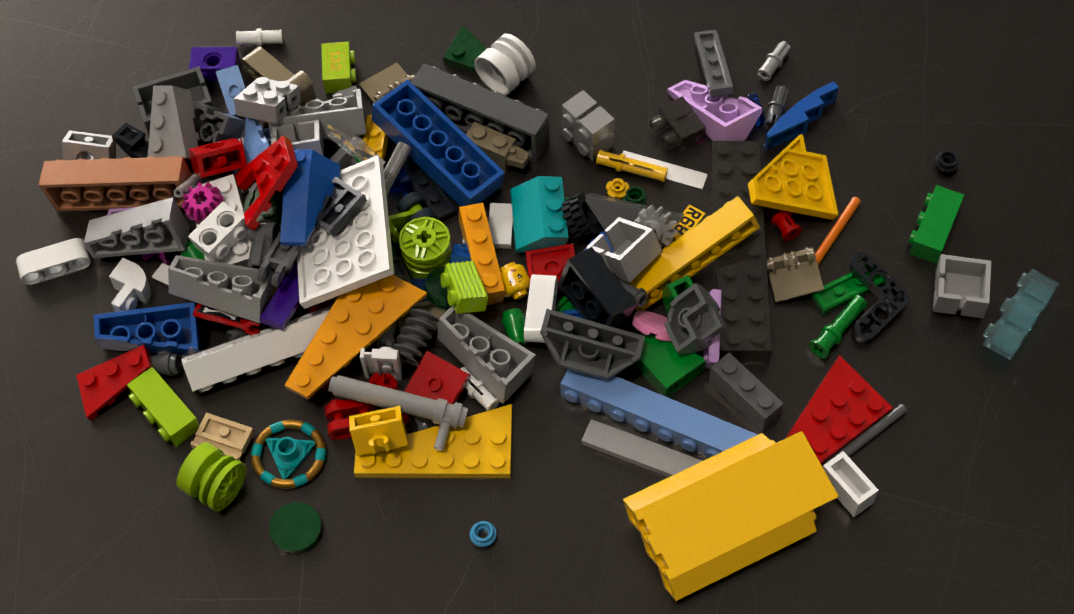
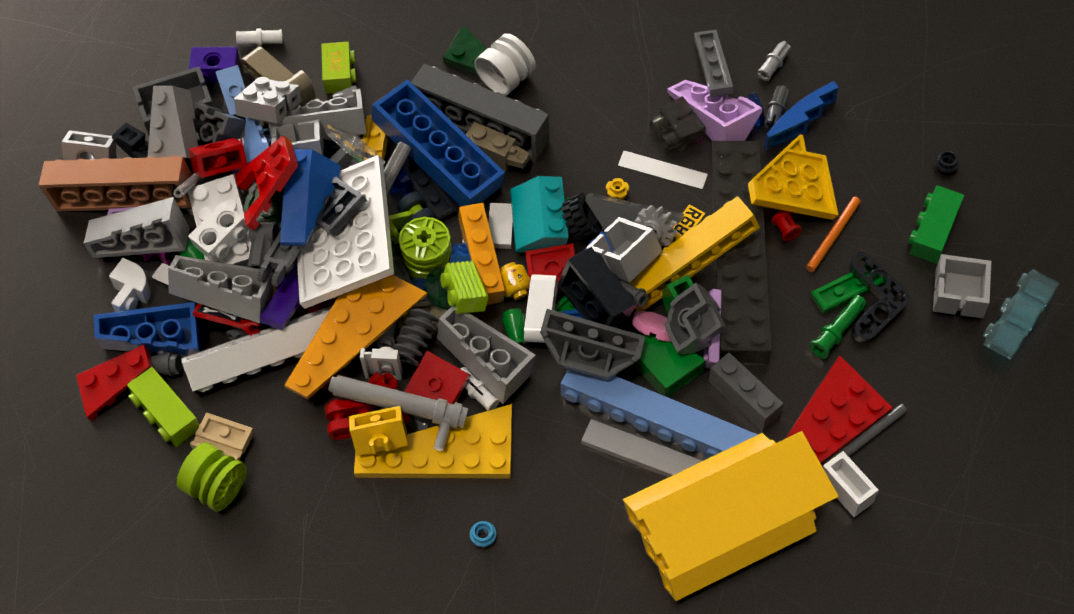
white beam [16,238,91,285] -> none
dark pink gear [182,182,225,224] -> none
teal piece [251,419,327,489] -> none
dark green tile [269,502,322,554] -> none
dark tan hinge [359,63,415,103] -> none
light grey piece [561,90,615,161] -> none
yellow pin [596,150,668,182] -> none
dark green plate [623,186,647,205] -> none
dark tan hinge [765,247,824,303] -> none

